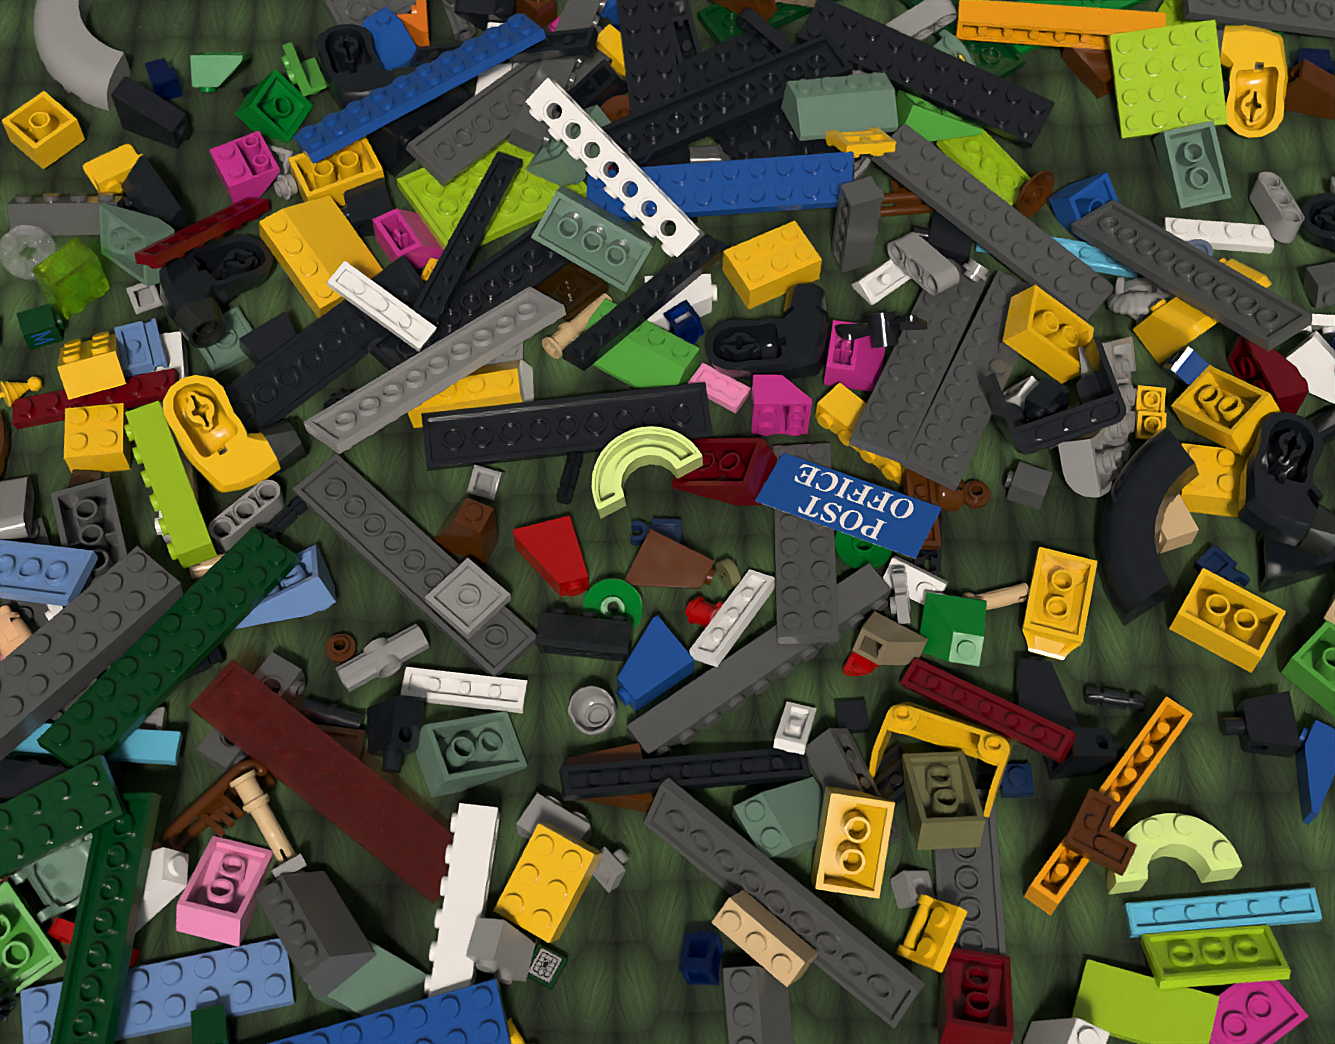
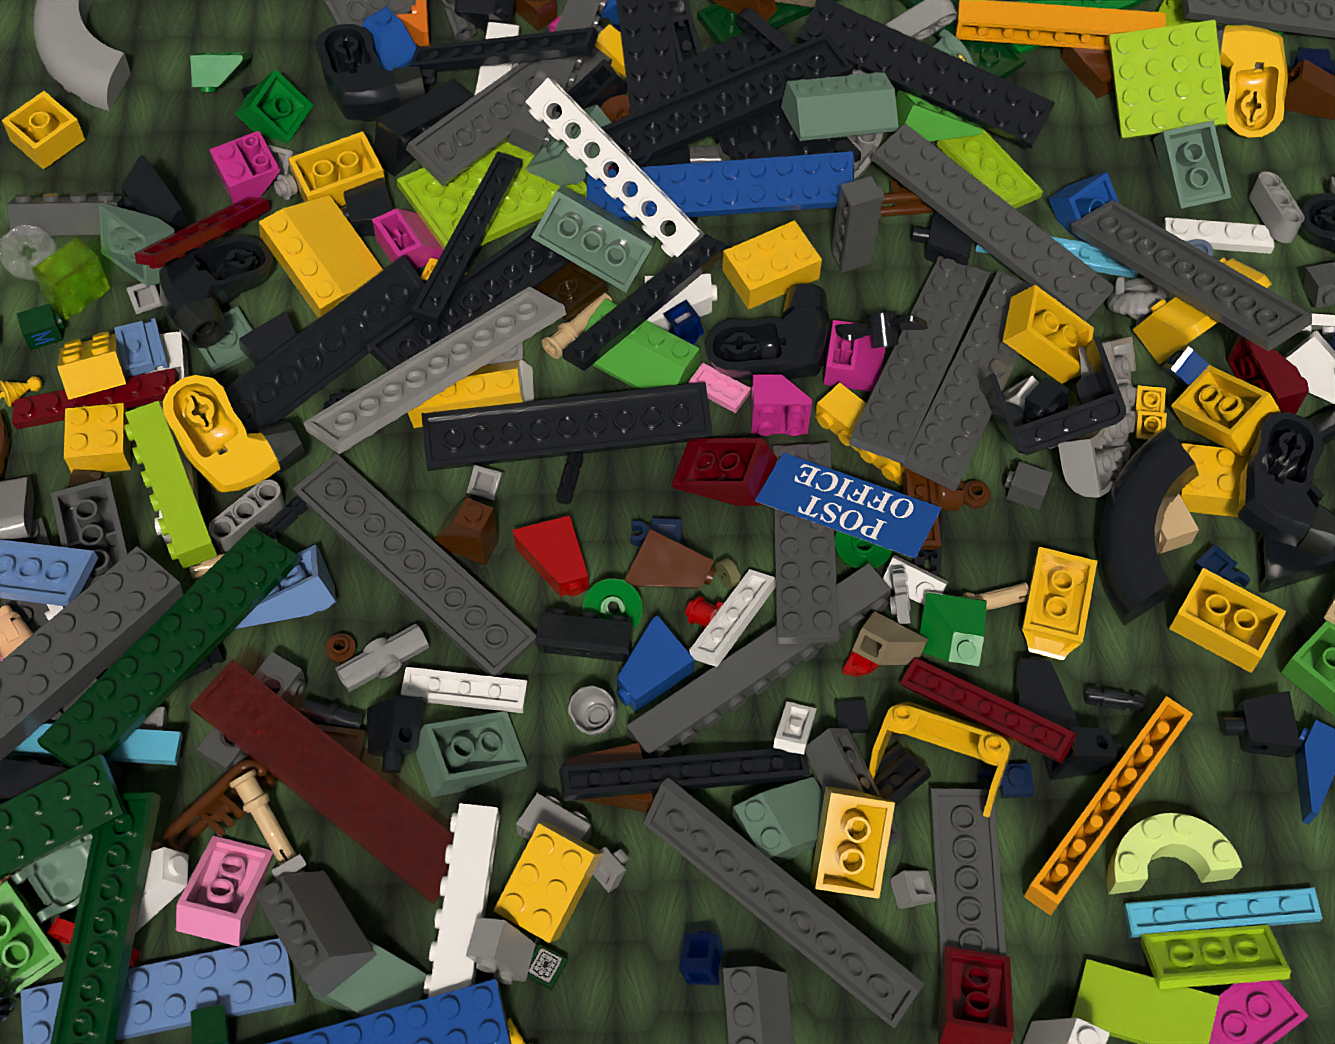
yellow bracket [83,144,143,196] -> none
black slope [111,76,191,149] -> none
clear blue brick [144,58,183,101] -> none
bright green bracket [281,42,327,97] -> none
blue plate [293,13,546,164] -> none
white plate [327,261,437,352] -> none
light grey plate [425,558,511,640] -> none
yellowish green brick [592,426,703,519] -> none
tan brick [712,890,818,987] -> none
yellow plate [826,127,896,158] -> none
white slope [851,258,911,305] -> none
light grey beam [887,232,960,296] -> none
yellow plate [895,894,968,973] -> none
olive slope [902,751,986,850] -> none
light grey plate [963,259,989,283] -> none
reddish brown dish [1015,170,1055,218] -> none
reddish brown plate [1062,788,1137,876] -> none

